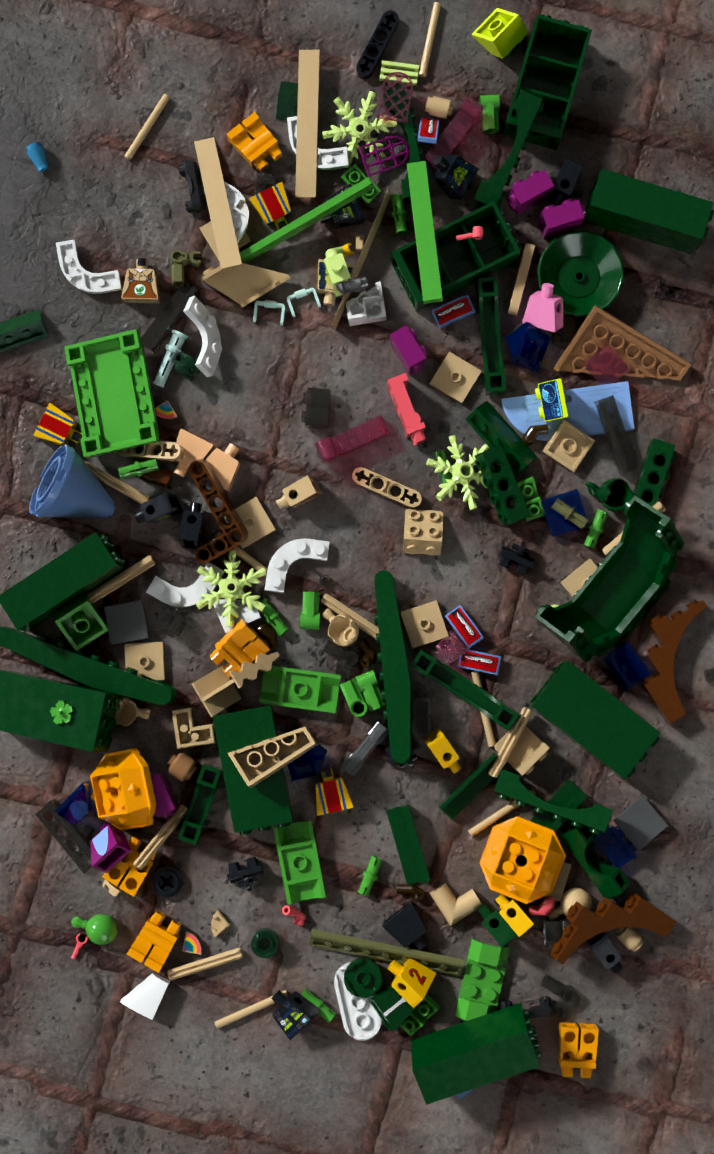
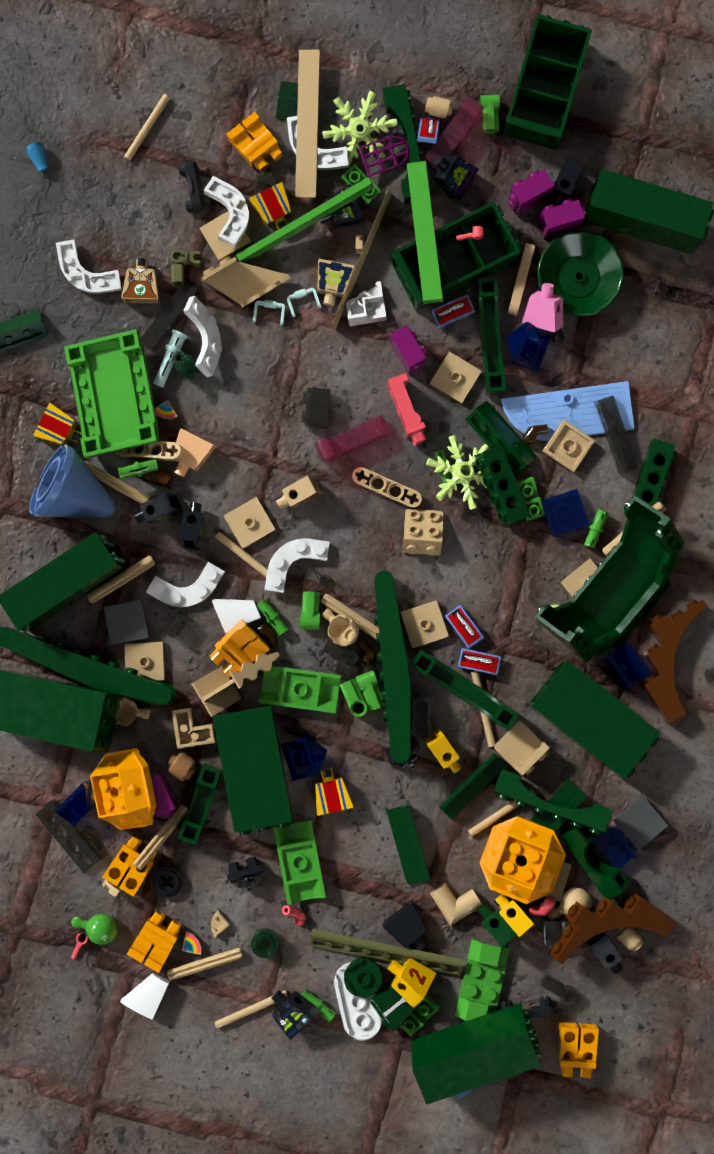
bright green plant [49,700,74,724] -> none
bright green brick [52,593,109,651] -> none
magenta torso [91,823,131,873] -> none
reddish brown beam [189,459,248,564] -> none
tan sticker [194,137,242,269] -> none
yellowish green piece [195,550,267,627] -> none
light nougat torso [197,443,240,492] -> none
tan wedge [228,727,318,788] -> none
yellowish green torso [324,243,369,297] -> none
dark grey axle [341,721,389,777] -> none
black beam [356,10,399,79] -> none
bright green pin [358,855,383,896] -> none
clear pink window [377,72,413,123] -> none
yellowish green tile [379,60,419,86] -> none
bright green pin [390,194,408,234] -> none
dark brown arm [396,884,425,901] -> none
tan bar [419,2,441,77] -> none
clear pink brick [435,630,467,665] -> none
neon yellow slope [472,8,529,59] -> none
dark green arch [474,88,545,205] -> none
tan axle [488,707,532,778] -> none
black hips [499,541,535,575] -> none
slope [535,378,568,422] -> none
olive axle [551,498,588,529] -> none
medium nougat wing [554,305,691,381] -> none
clear pink piece [584,344,629,385] -> none
dark green hair [585,478,634,512] -> none

